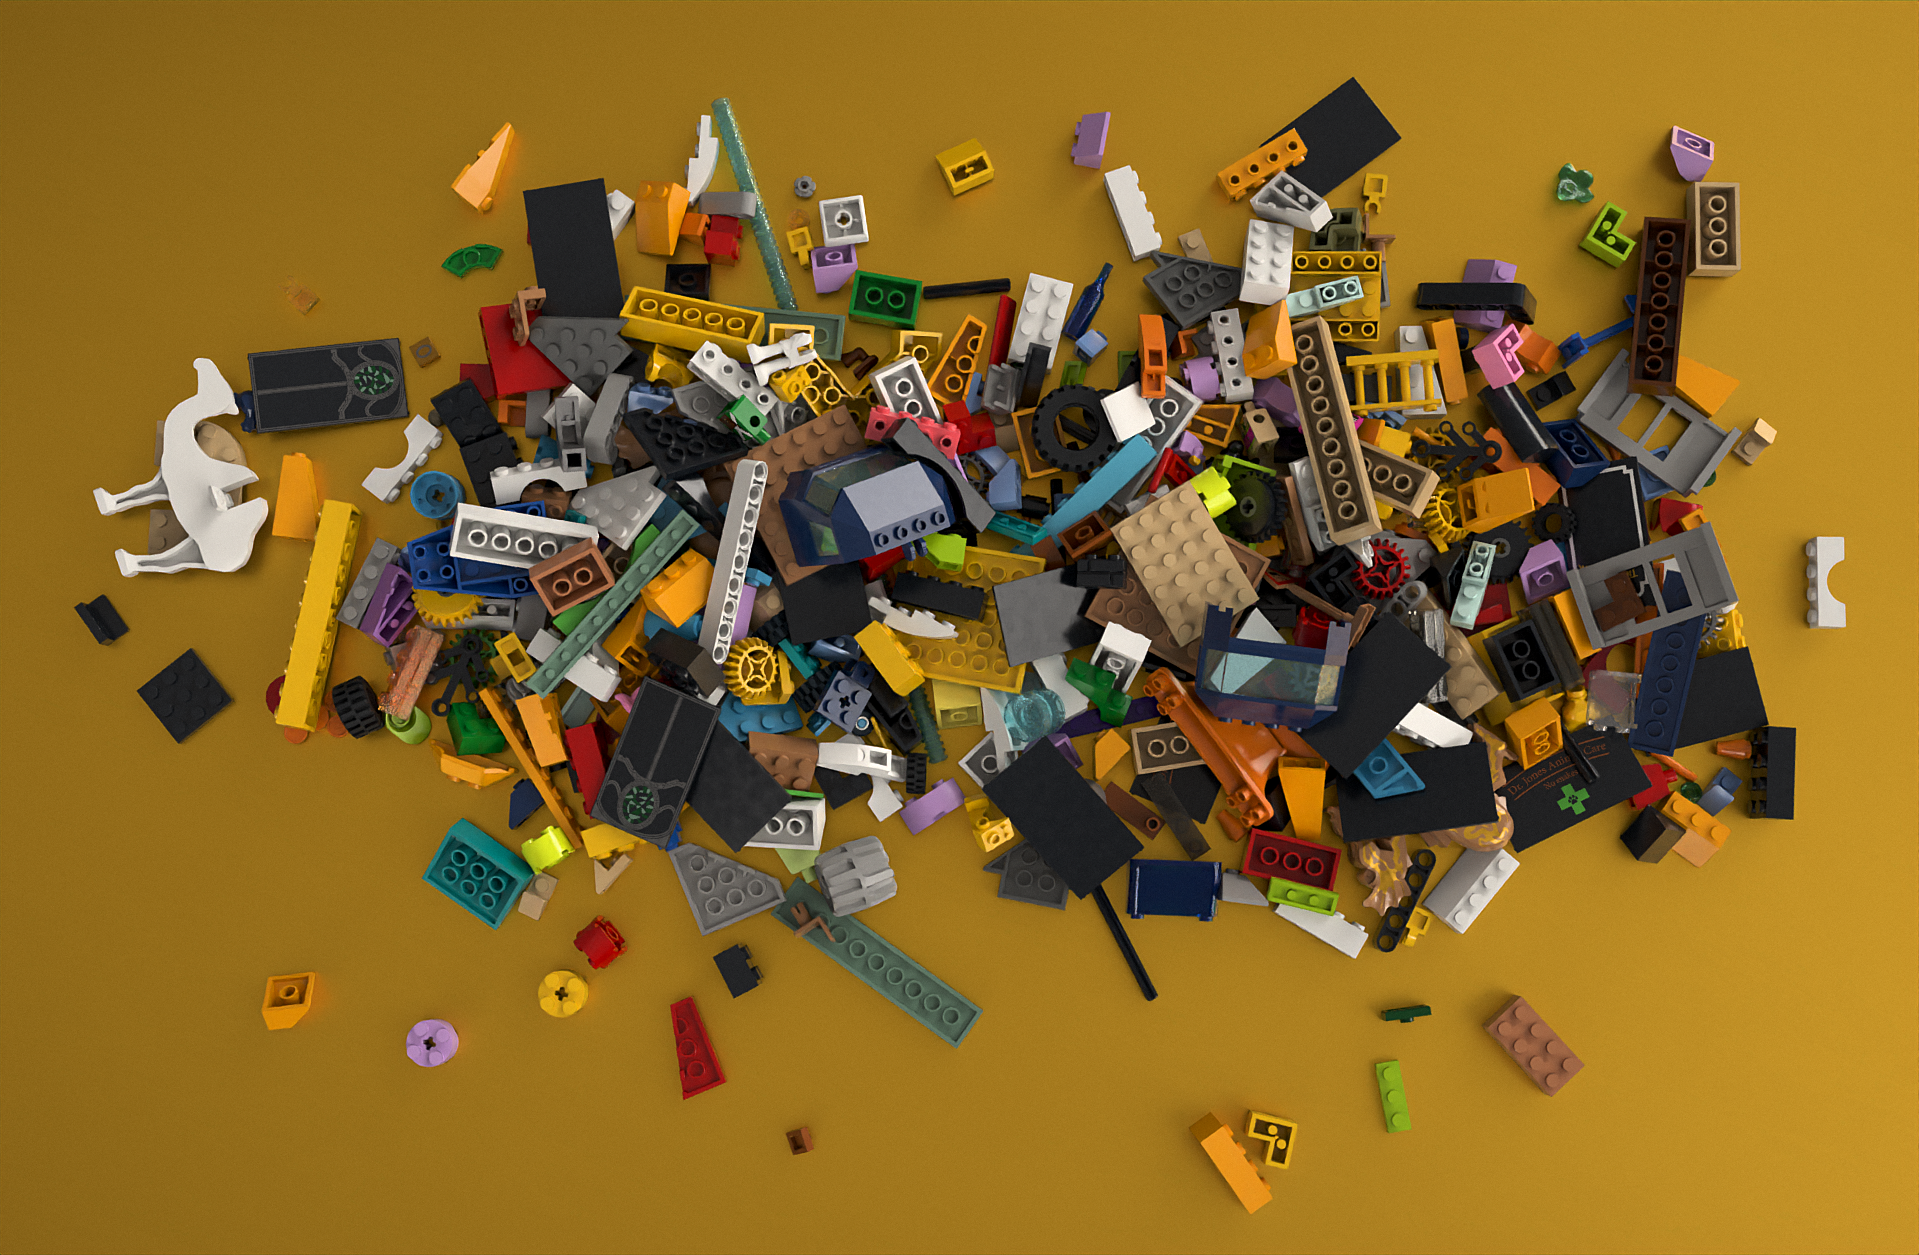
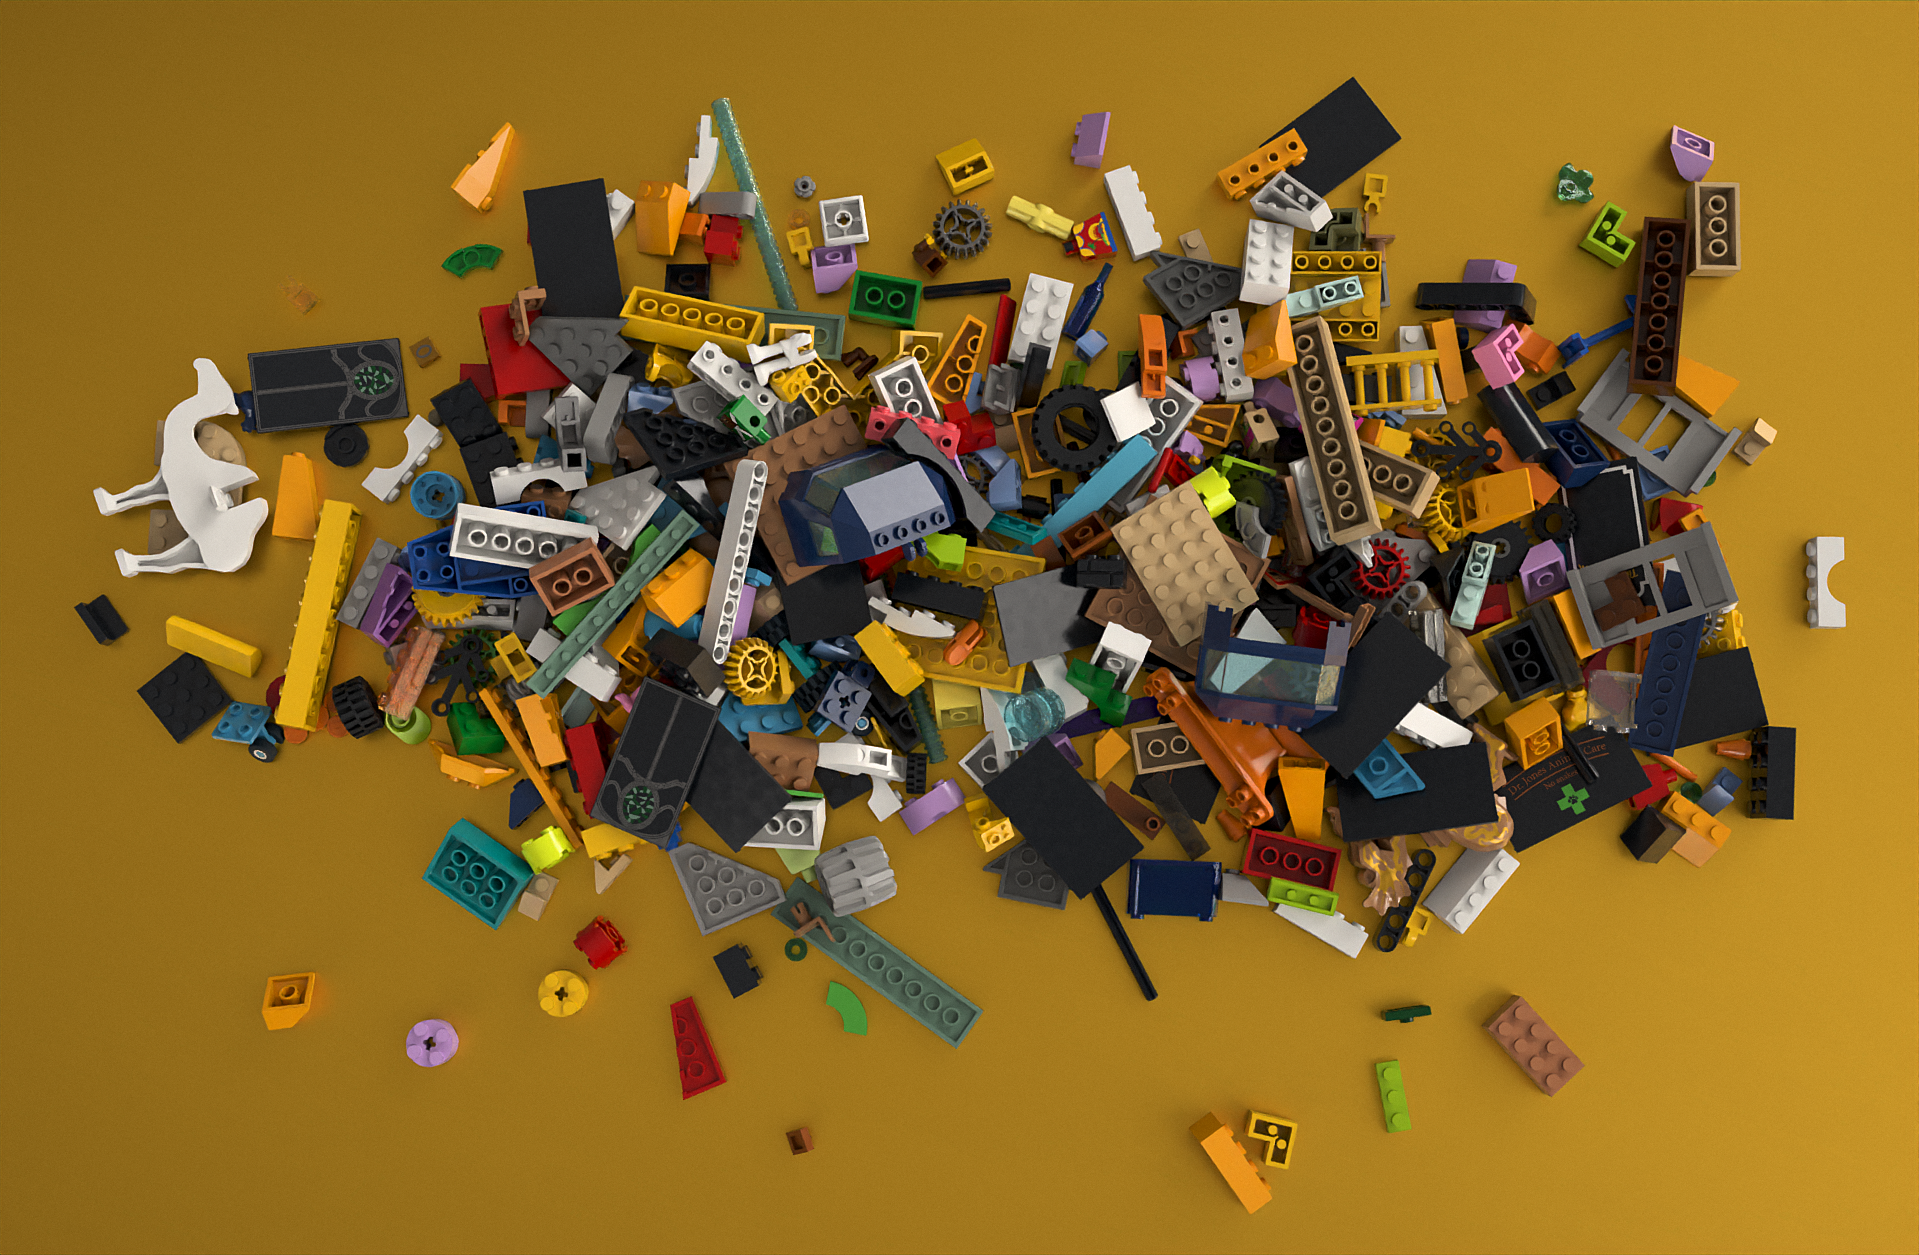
none -> yellow brick [166,615,262,678]
none -> dark azure plate [212,701,285,763]
none -> black tile [323,424,370,468]
none -> clear green plate [785,938,808,961]
none -> bright green tile [826,981,867,1036]
none -> reddish brown piece [912,233,948,279]
none -> flat silver gear [933,199,992,260]
none -> orange arm [943,619,988,665]
none -> tan axle [976,528,1010,553]
none -> light yellow piece [1006,196,1075,241]
none -> torso [1062,212,1118,262]
none -> light grey tile [1235,501,1272,559]

